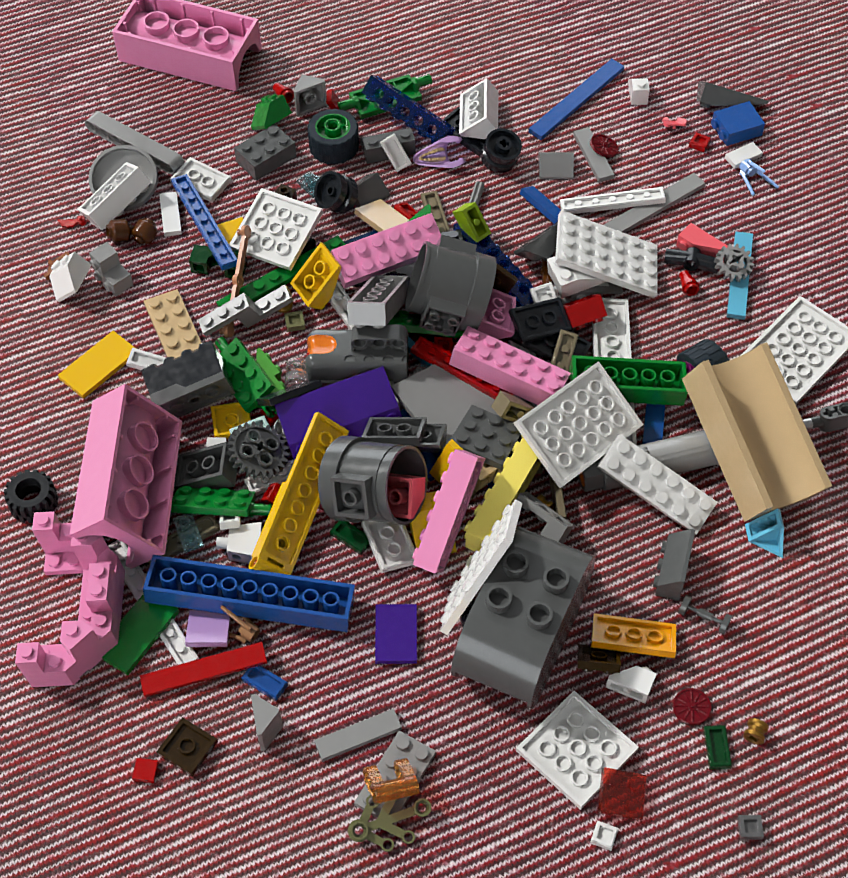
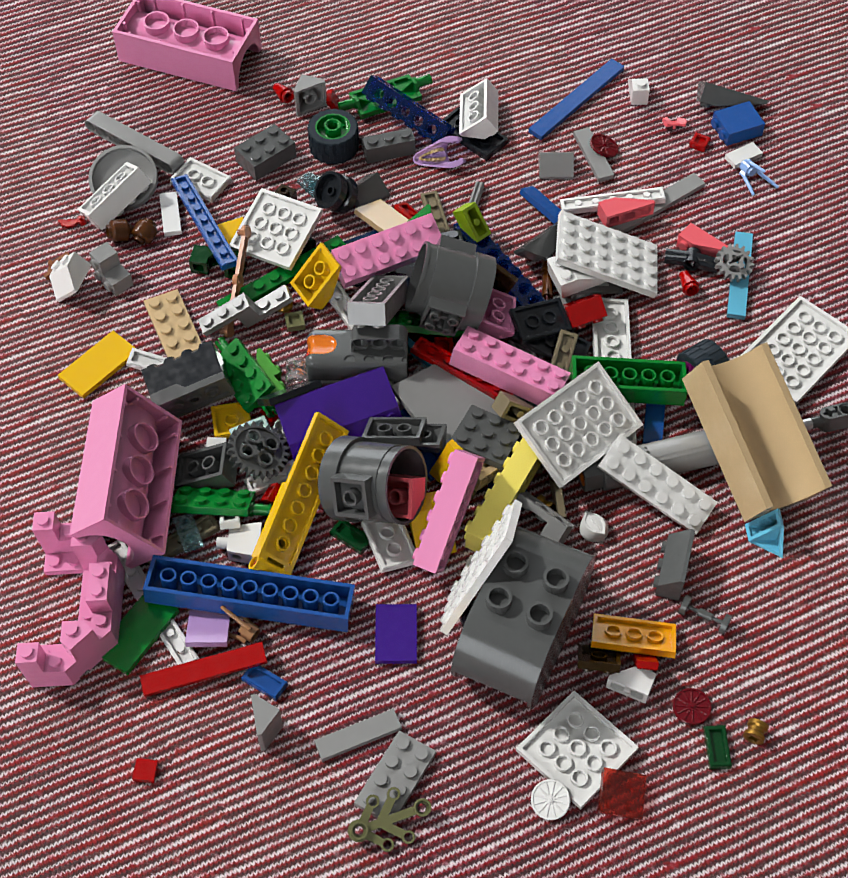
black tyre [4,469,58,523] -> none
dark brown plate [156,717,218,777] -> none
green slope [251,94,292,130] -> none
clear orange connector [363,758,419,804] -> none
white tile [380,134,412,172] -> none
black wheel [481,128,522,173] -> none
white bracket [530,282,558,303] -> none
white tile [590,820,619,851] -> none
flat silver plate [737,815,764,840] -> none
none -> white wheel [531,779,571,820]
none -> white hat [579,511,609,542]
none -> coral slope [597,197,655,227]
none -> red tile [632,653,659,671]

